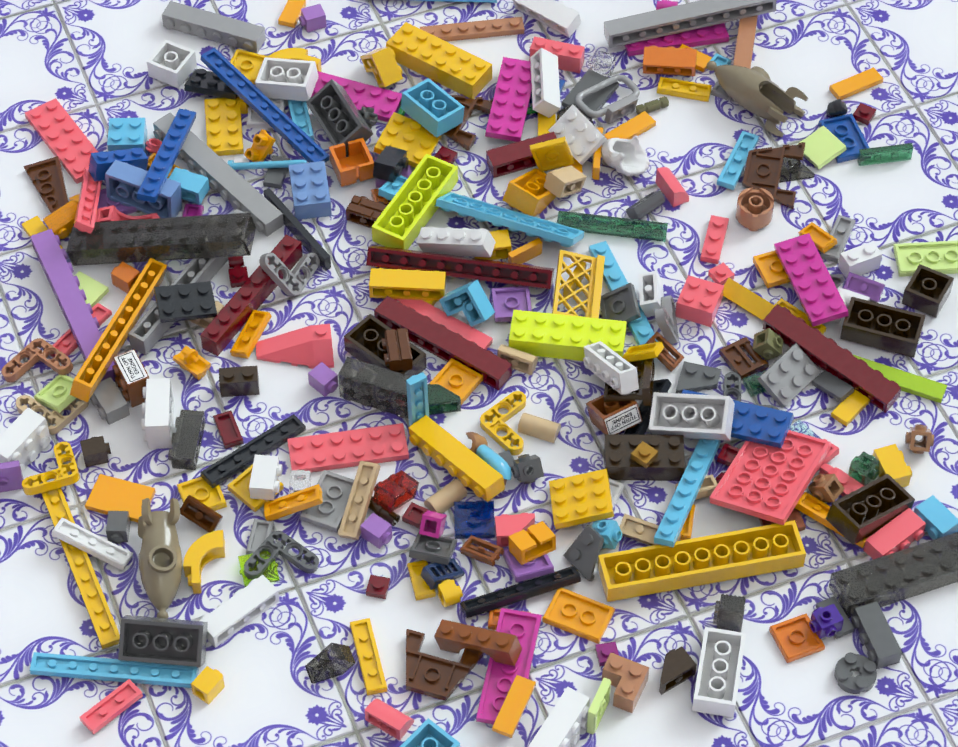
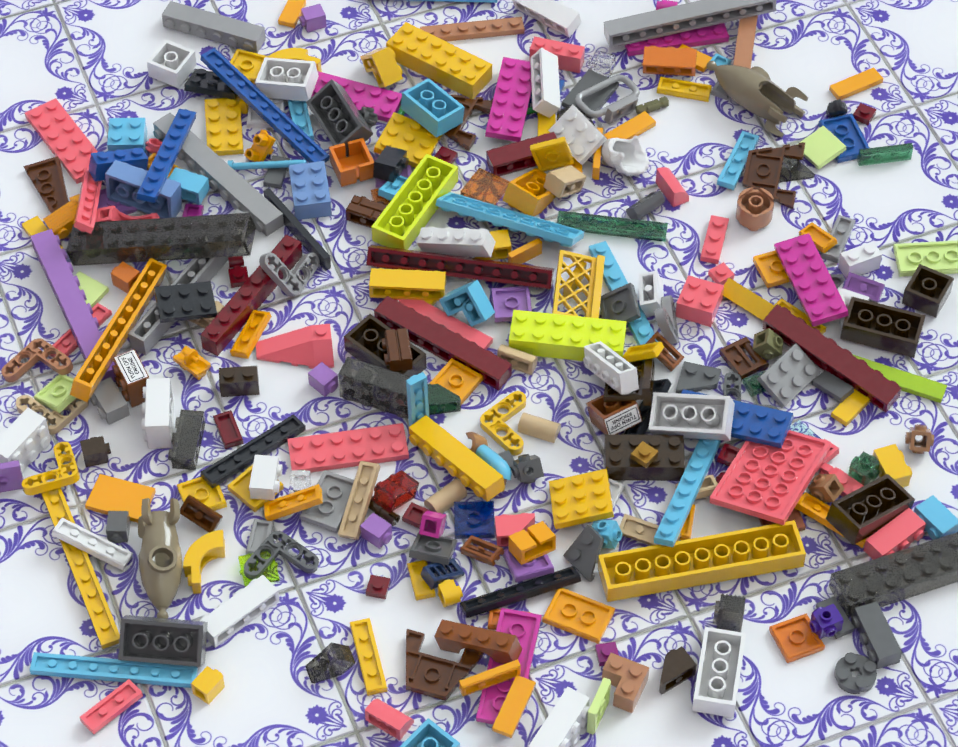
none -> light orange tile [459,659,521,696]
none -> clear orange tile [461,168,510,205]

